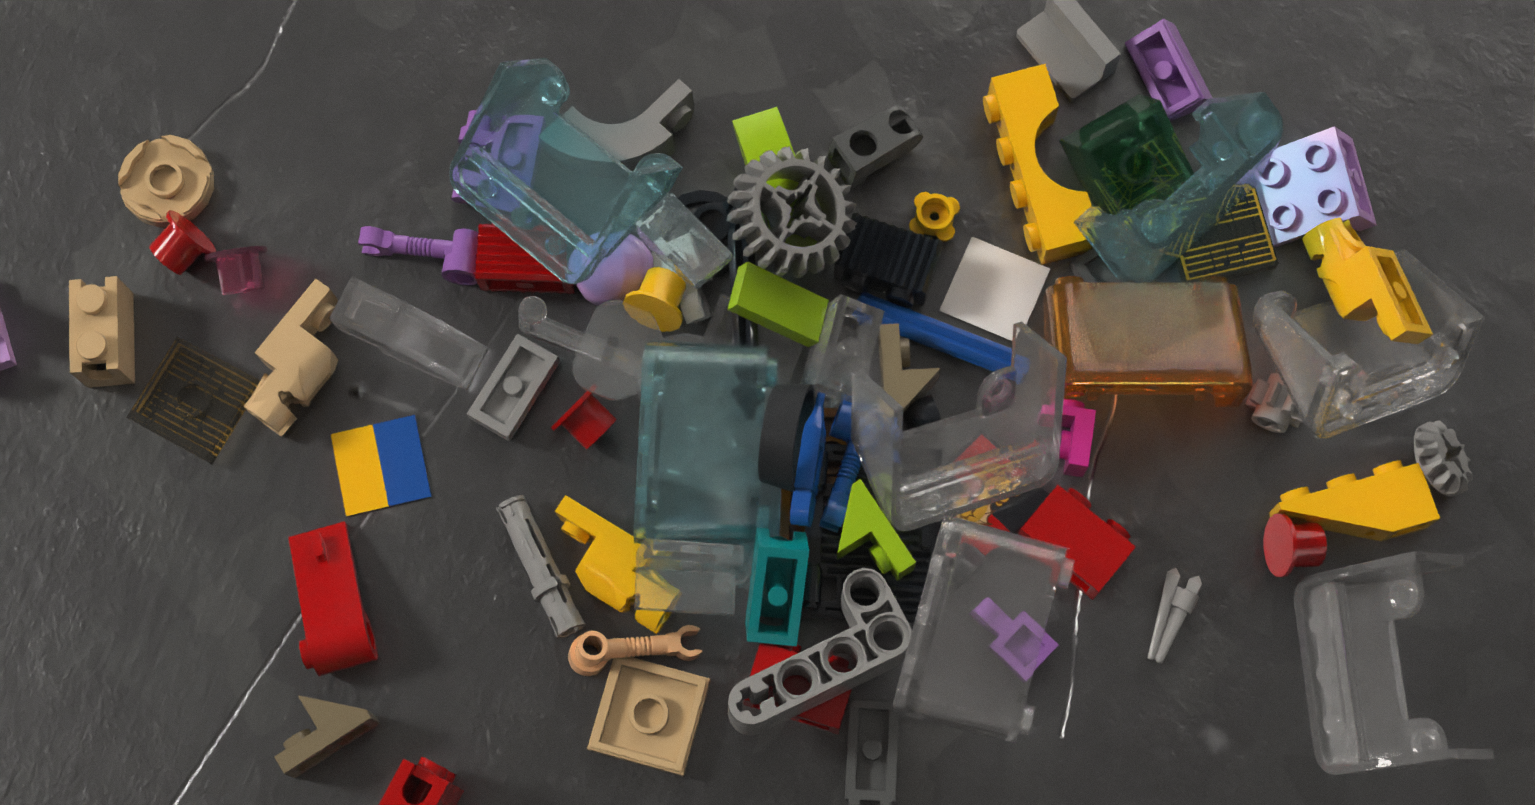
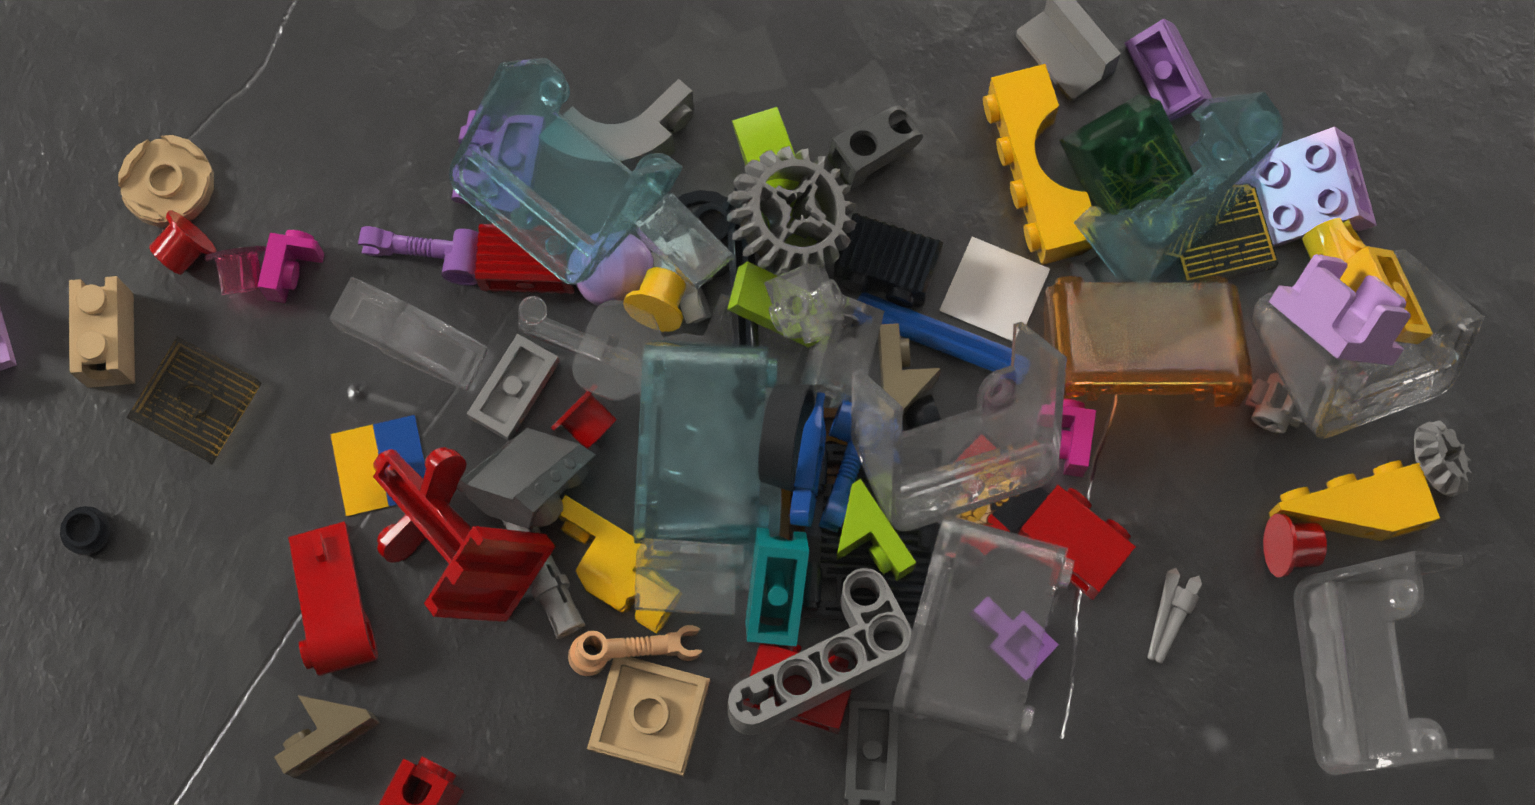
tan plate [243,279,340,437] -> none
yellow plate [909,192,960,242] -> none
none -> black plate [60,506,111,555]
none -> dark pink bracket [257,230,325,303]
none -> red piece [373,447,556,622]
none -> dark grey slope [456,428,596,529]
none -> clear brick [764,263,844,344]
none -> lavender panel [1269,254,1411,365]

